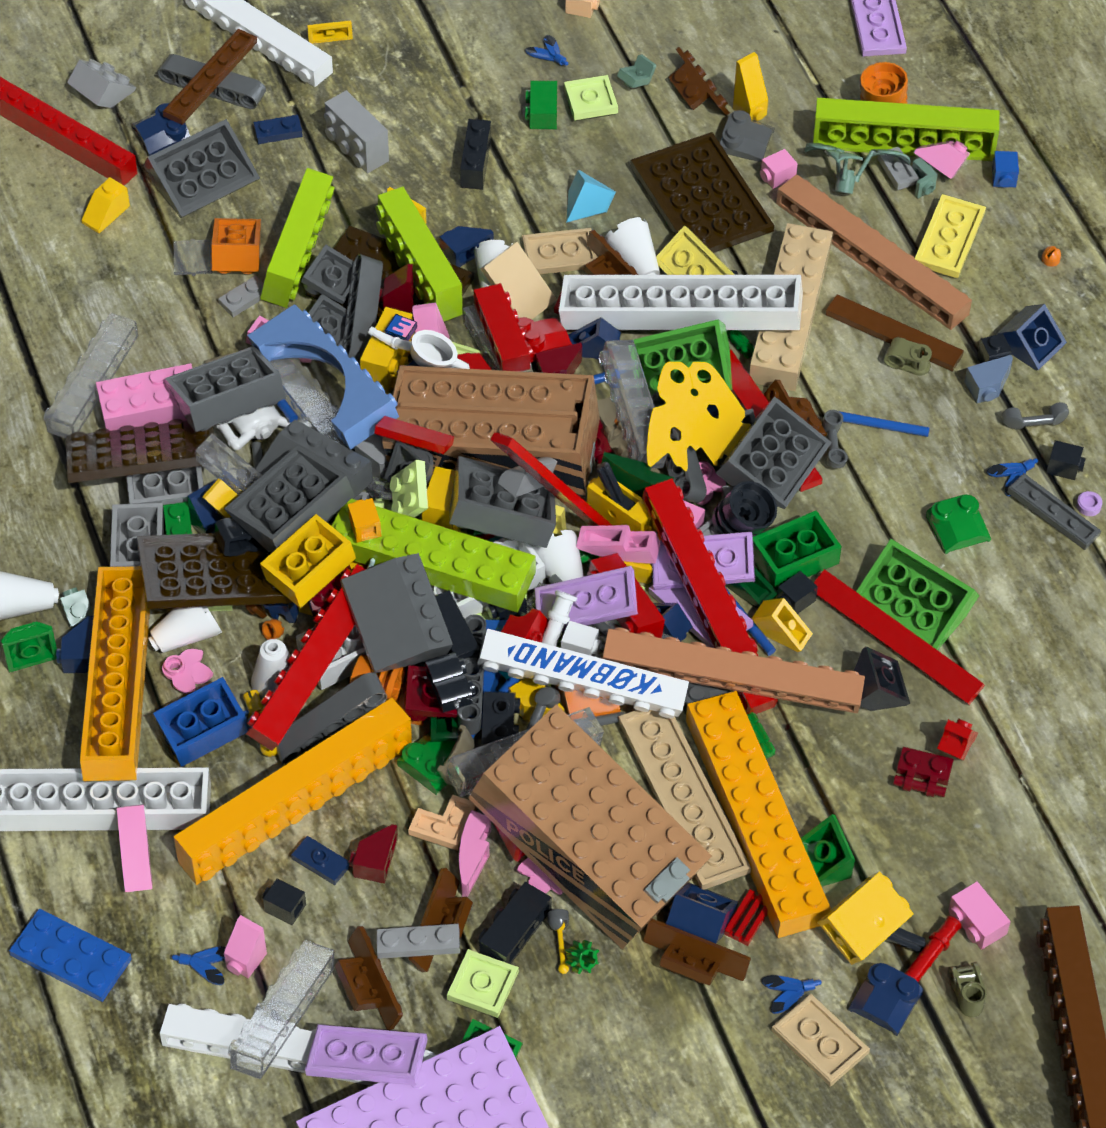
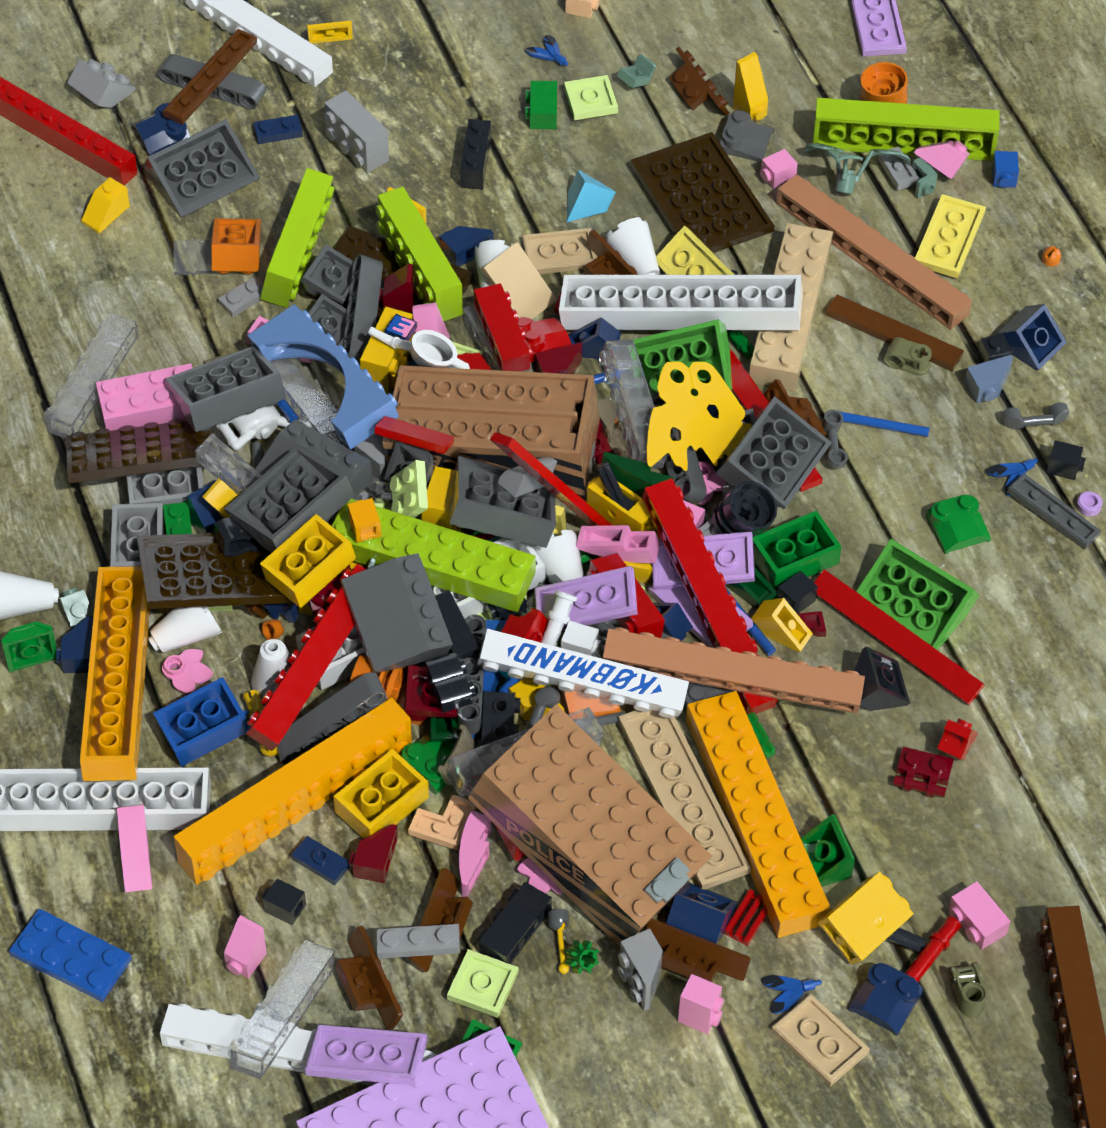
blue piece [172,946,226,985] -> none
none -> yellow brick [334,749,429,839]
none -> light grey slope [617,929,663,1011]
none -> bright pink brick [678,974,724,1034]
none -> dark red tile [797,611,826,637]

